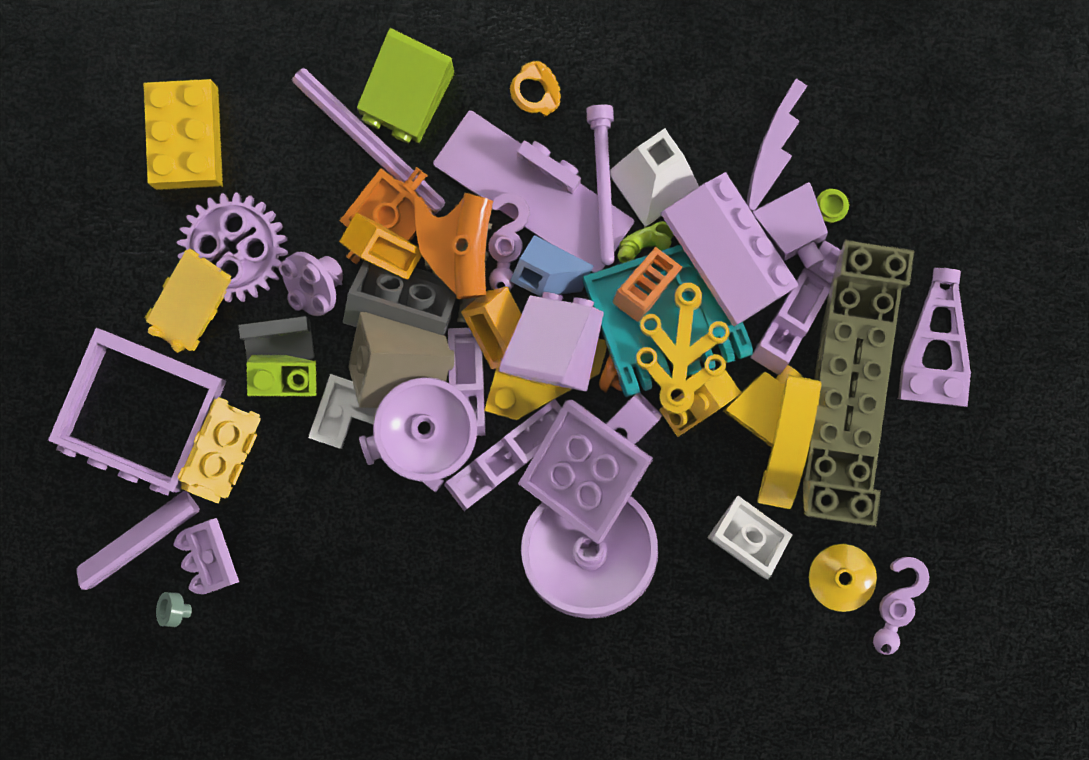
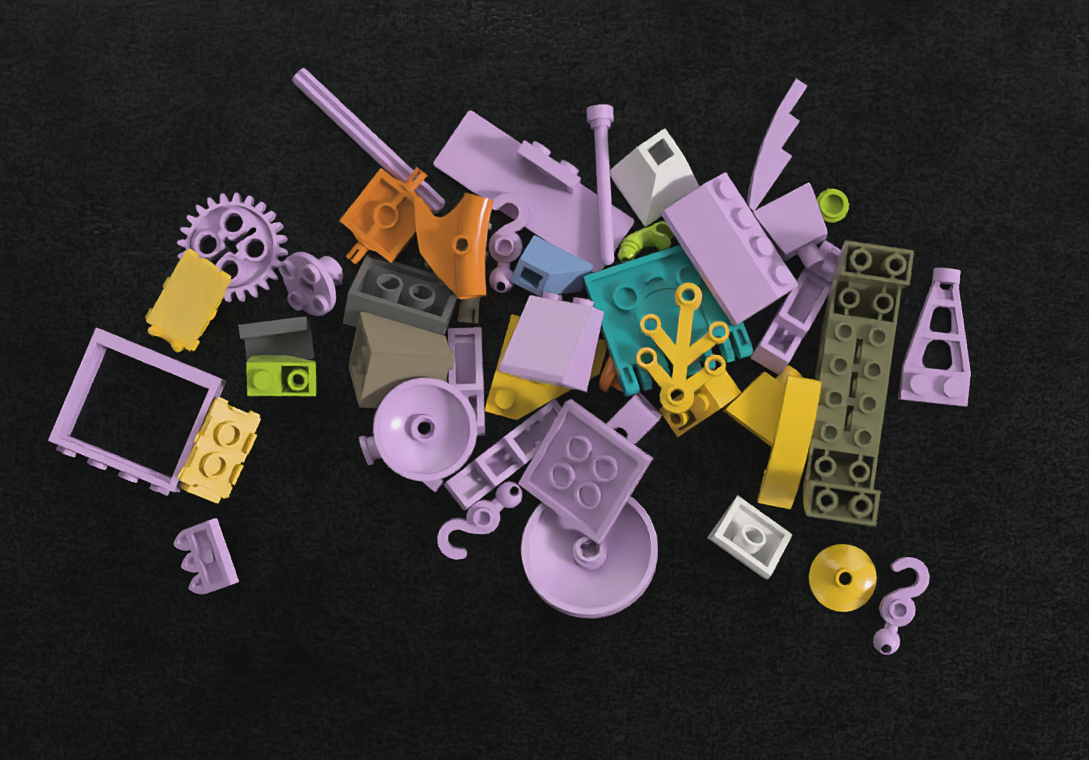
lavender slope [77,491,200,590] -> none
yellow brick [144,79,222,190] -> none
sand green tile [156,592,192,627] -> none
white plate [308,374,378,449] -> none
light orange slope [339,212,422,280] -> none
lime slope [357,28,454,144] -> none
light orange slope [461,286,522,369] -> none
light orange piece [510,61,561,116] -> none
orange slope [613,247,682,322] -> none
none -> lavender piece [437,481,522,559]

